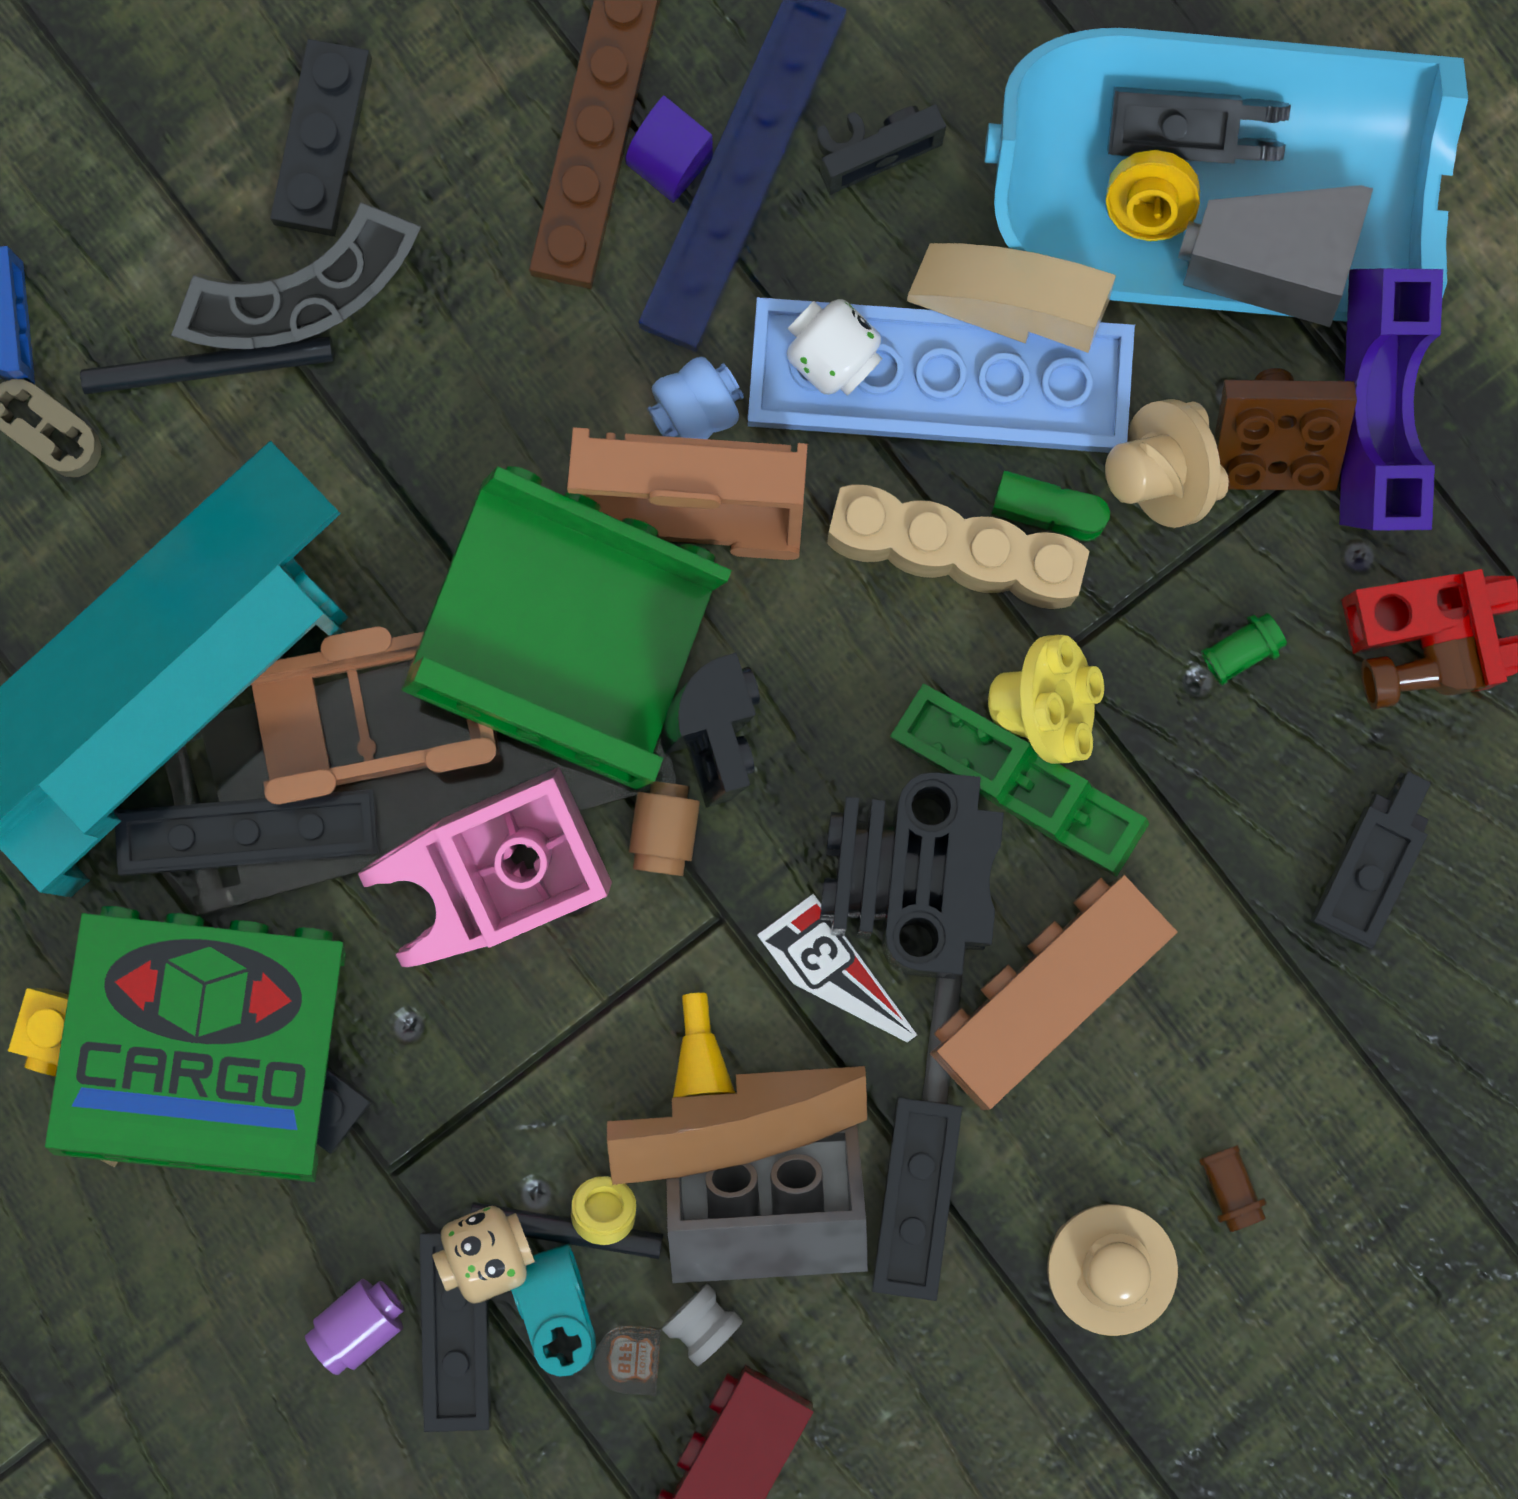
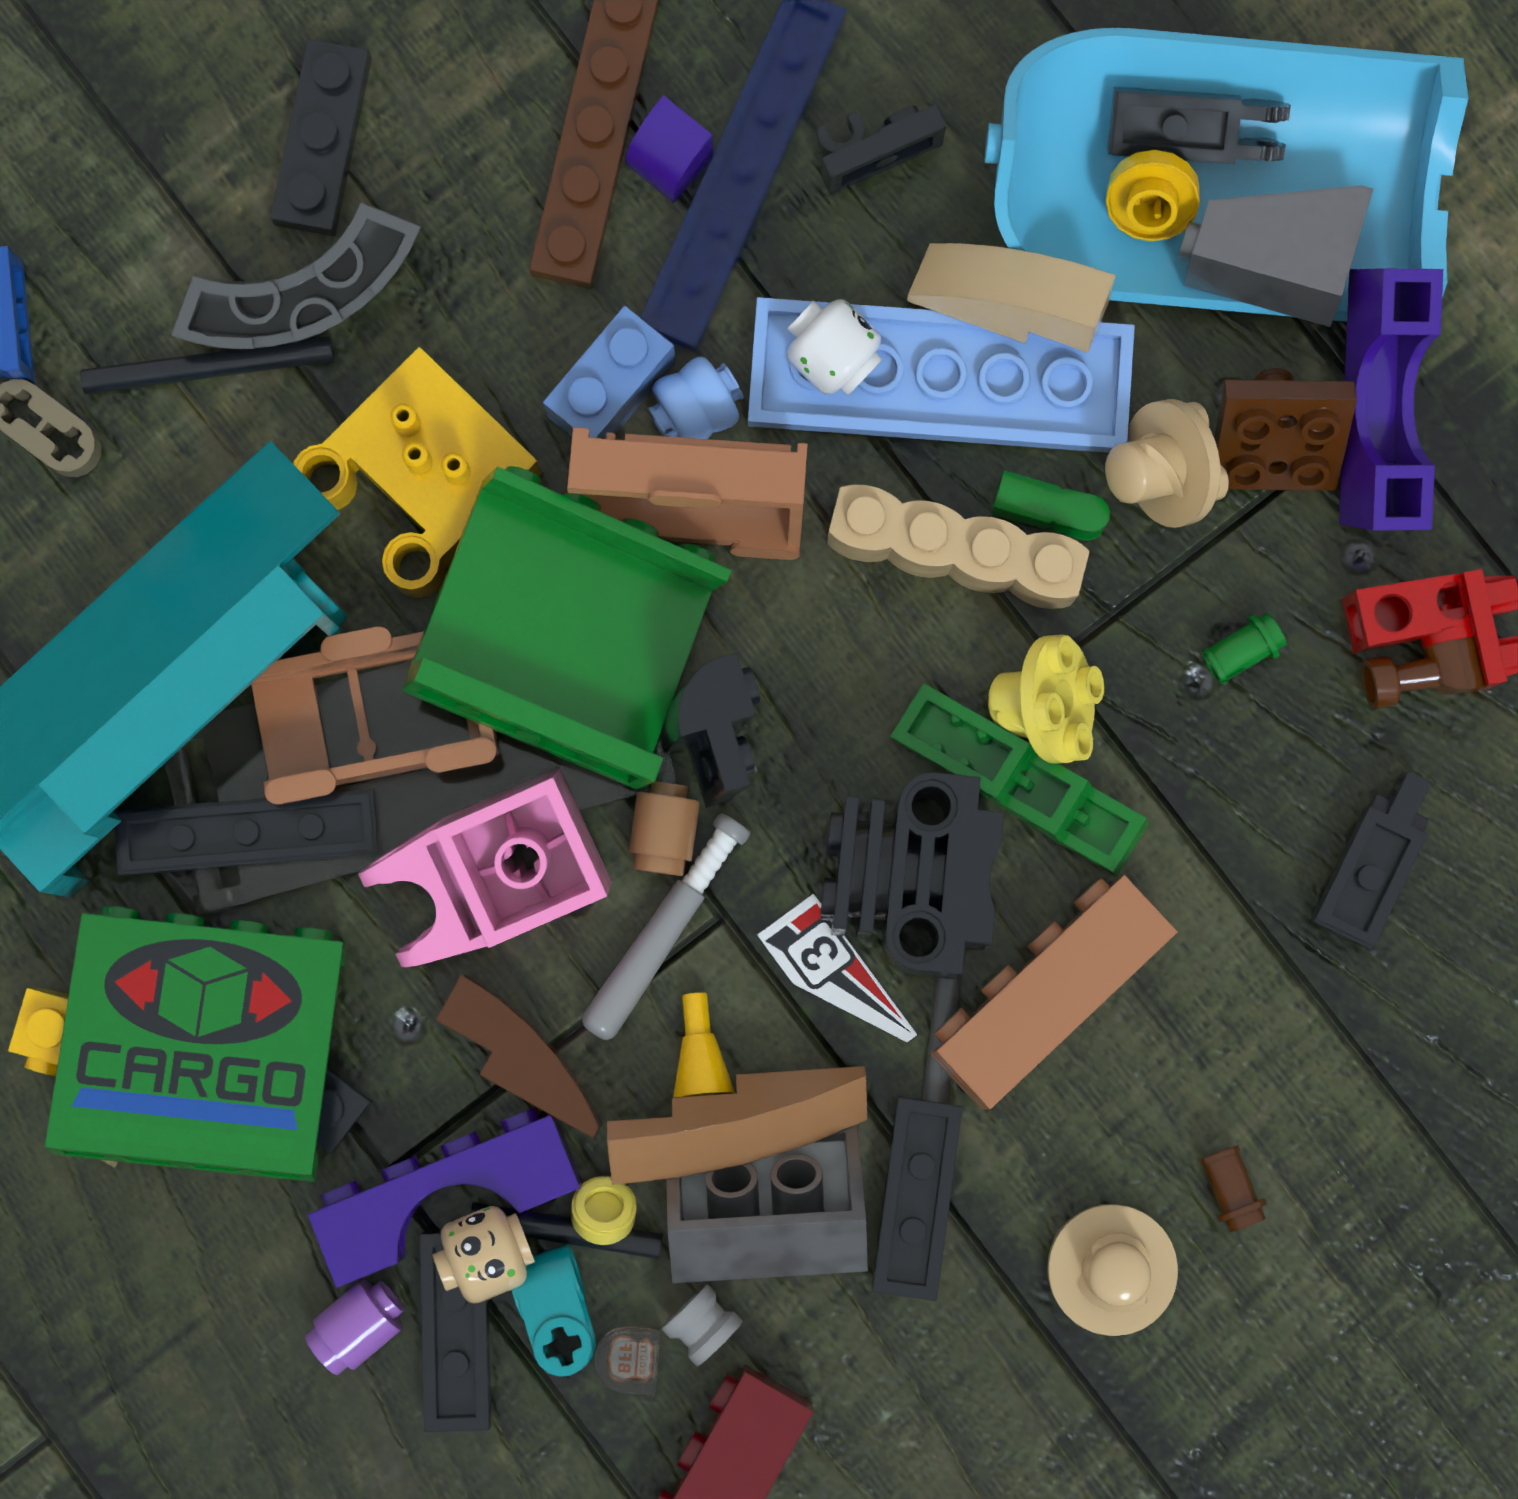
none -> yellow piece [293,347,542,598]
none -> dark purple arch [308,1107,583,1288]
none -> reddish brown slope [436,974,603,1138]
none -> medium blue brick [543,305,676,439]
none -> light grey piece [582,812,750,1040]

